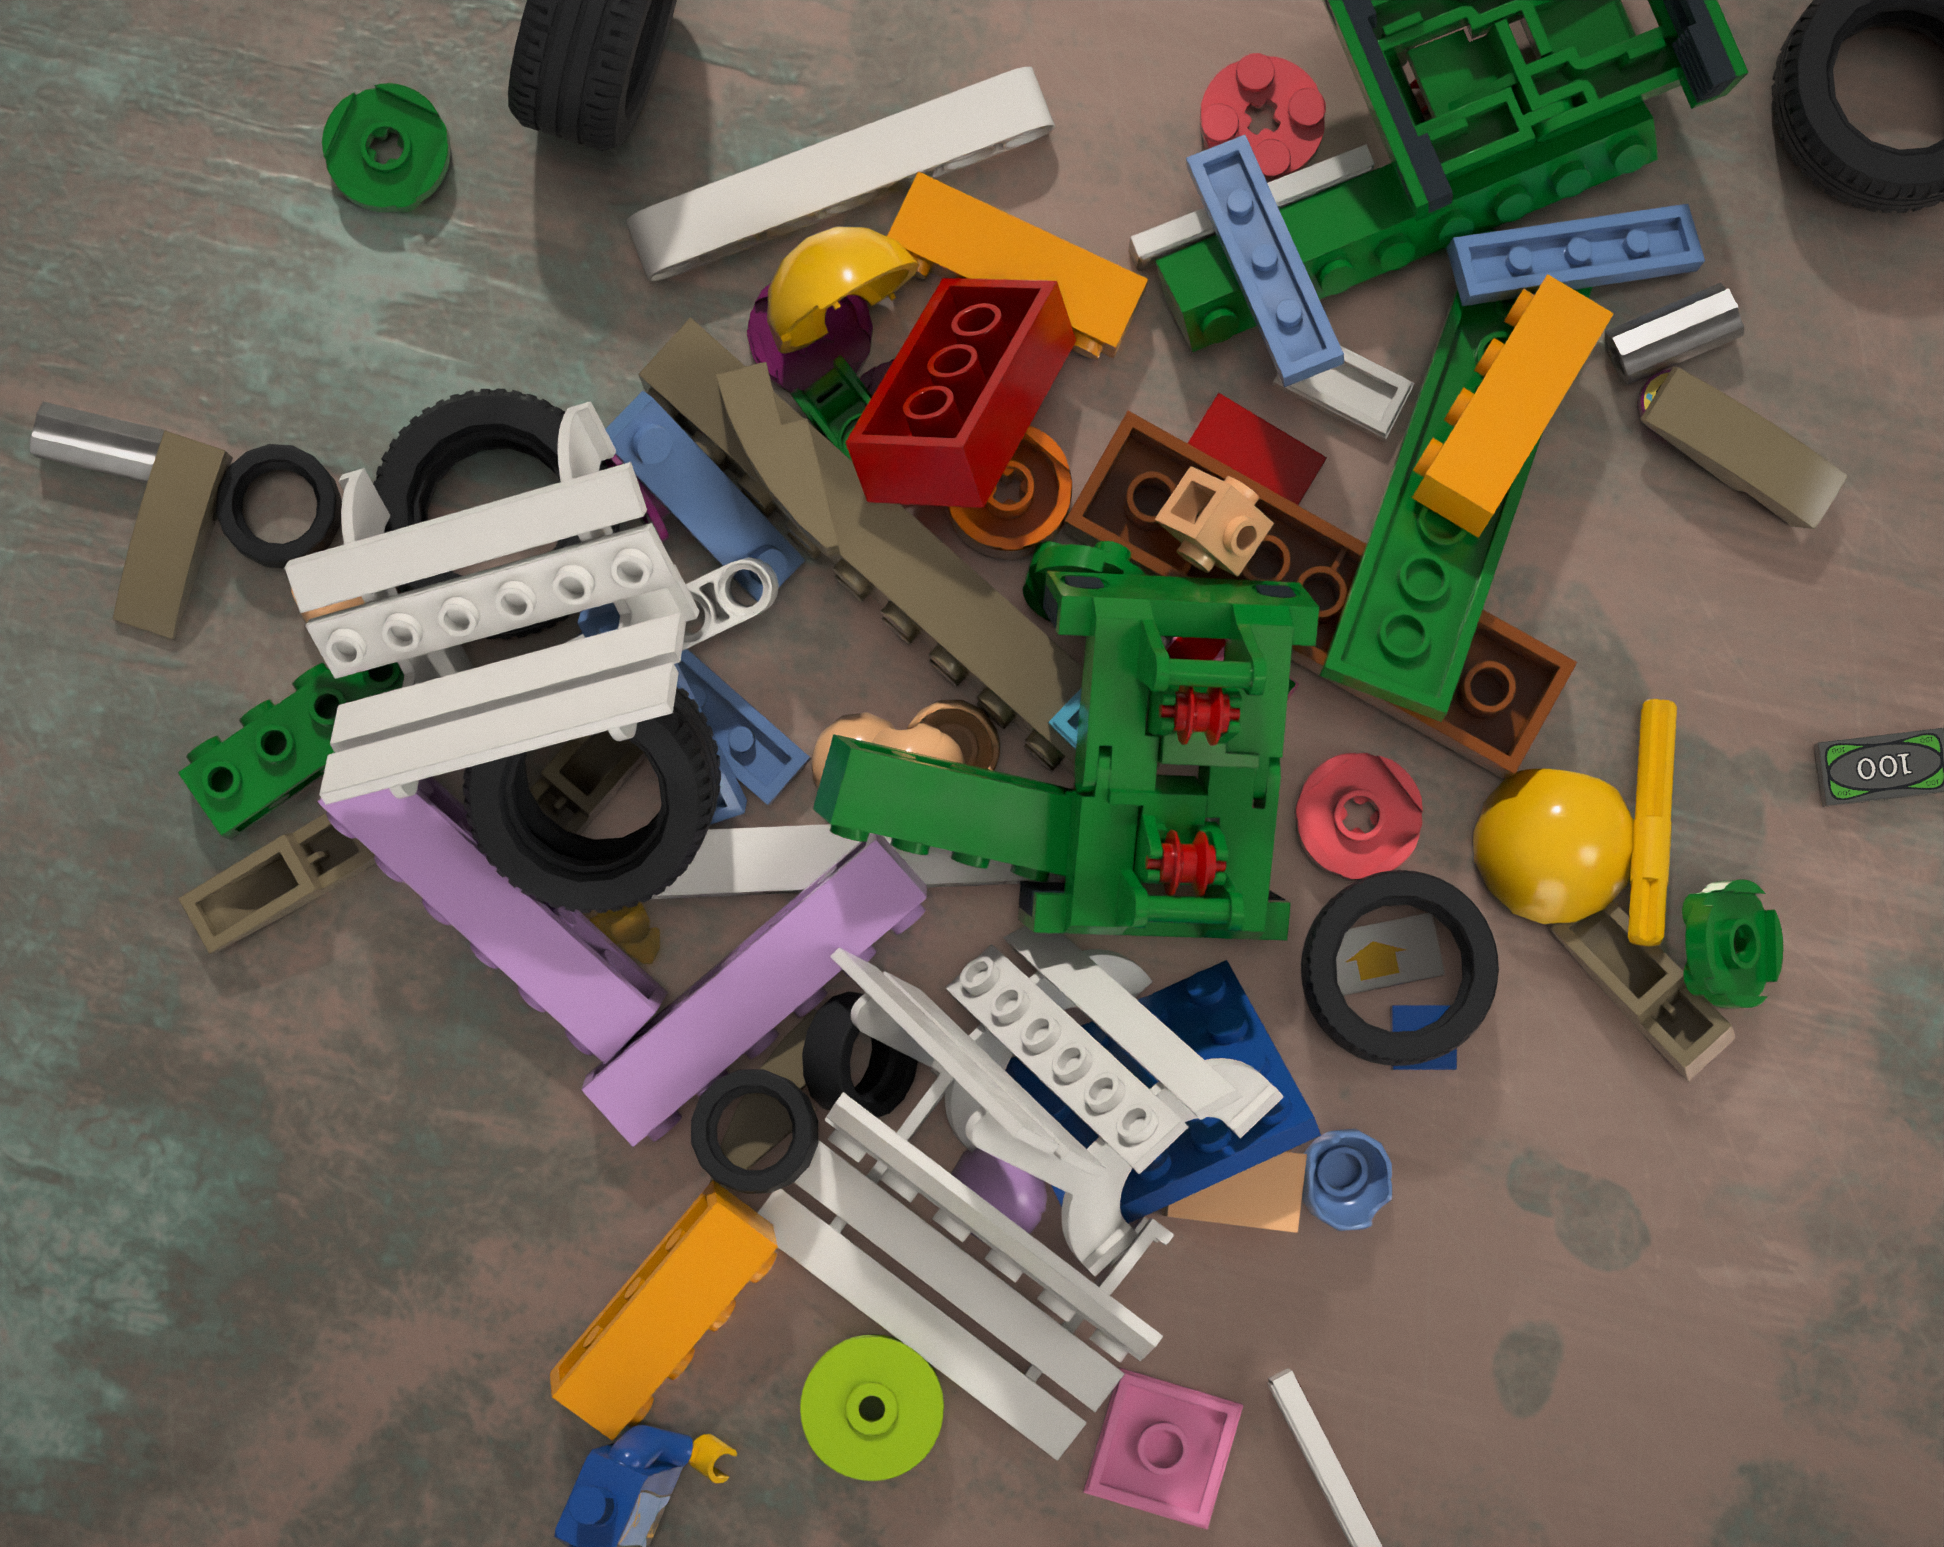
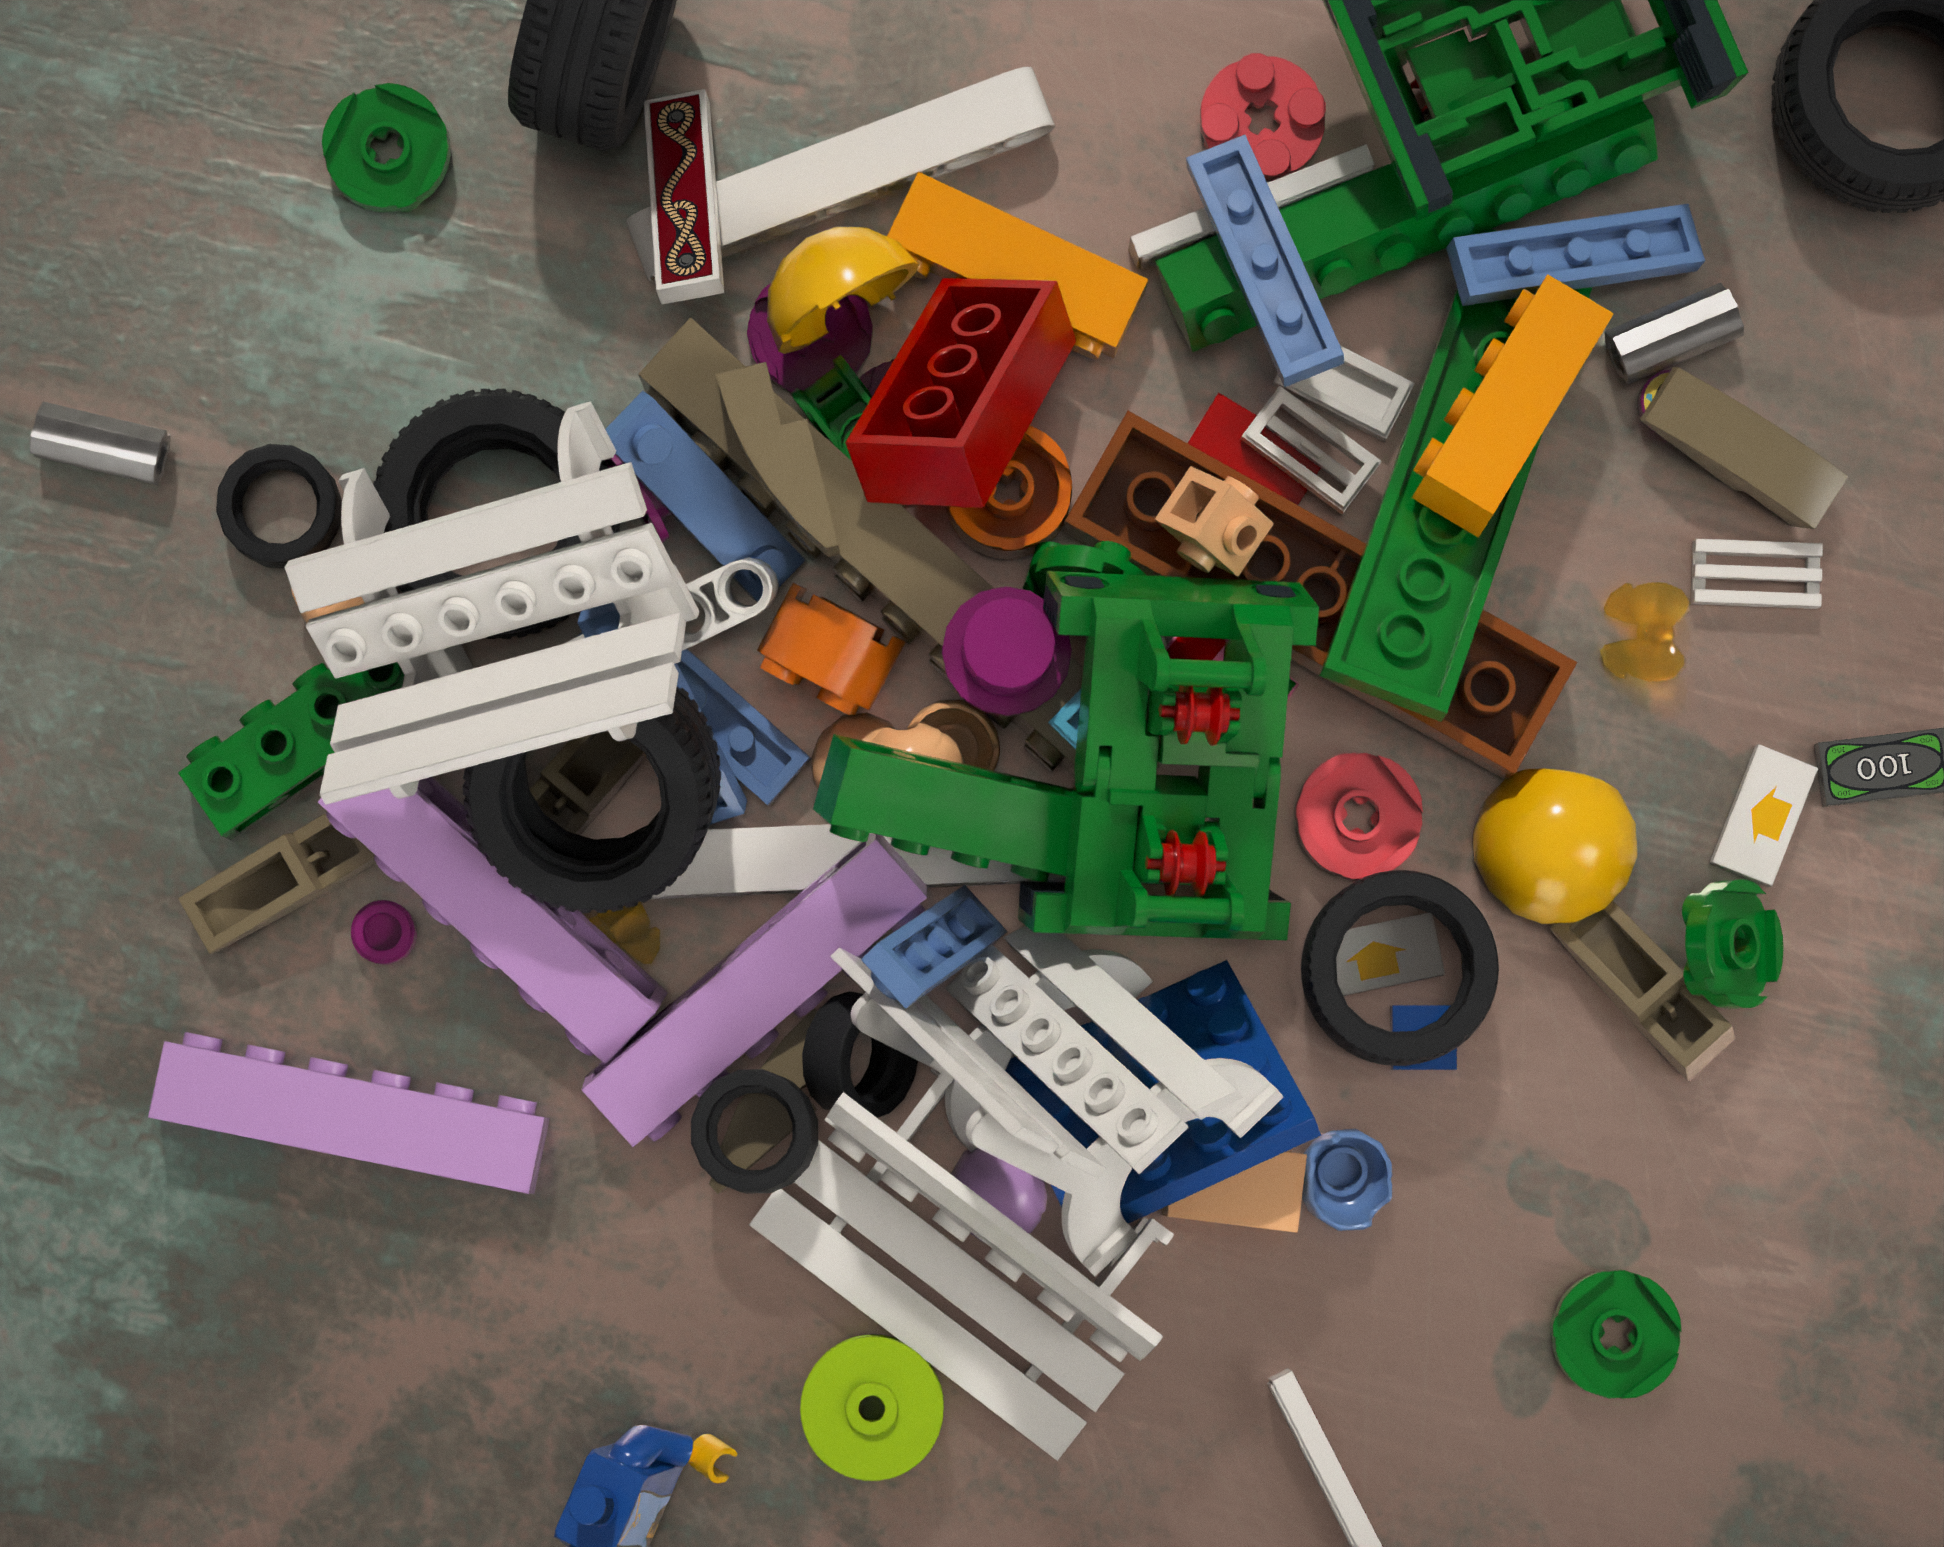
dark tan slope [113,430,233,640] -> none
light orange brick [550,1180,778,1441] -> none
bright pink tile [1083,1367,1243,1530] -> none
yellow axle [1628,699,1677,946] -> none
none -> lavender brick [148,1032,550,1194]
none -> magenta tile [351,900,417,965]
none -> tile [644,89,724,305]
none -> orange brick [757,582,906,715]
none -> medium blue plate [861,885,1008,1009]
none -> magenta piece [942,586,1072,717]
none -> white tile [1240,386,1382,515]
none -> green plate [1549,1270,1682,1399]
none -> clear yellow piece [1600,582,1691,683]
none -> white tile [1691,539,1823,609]
none -> white tile [1709,744,1818,887]

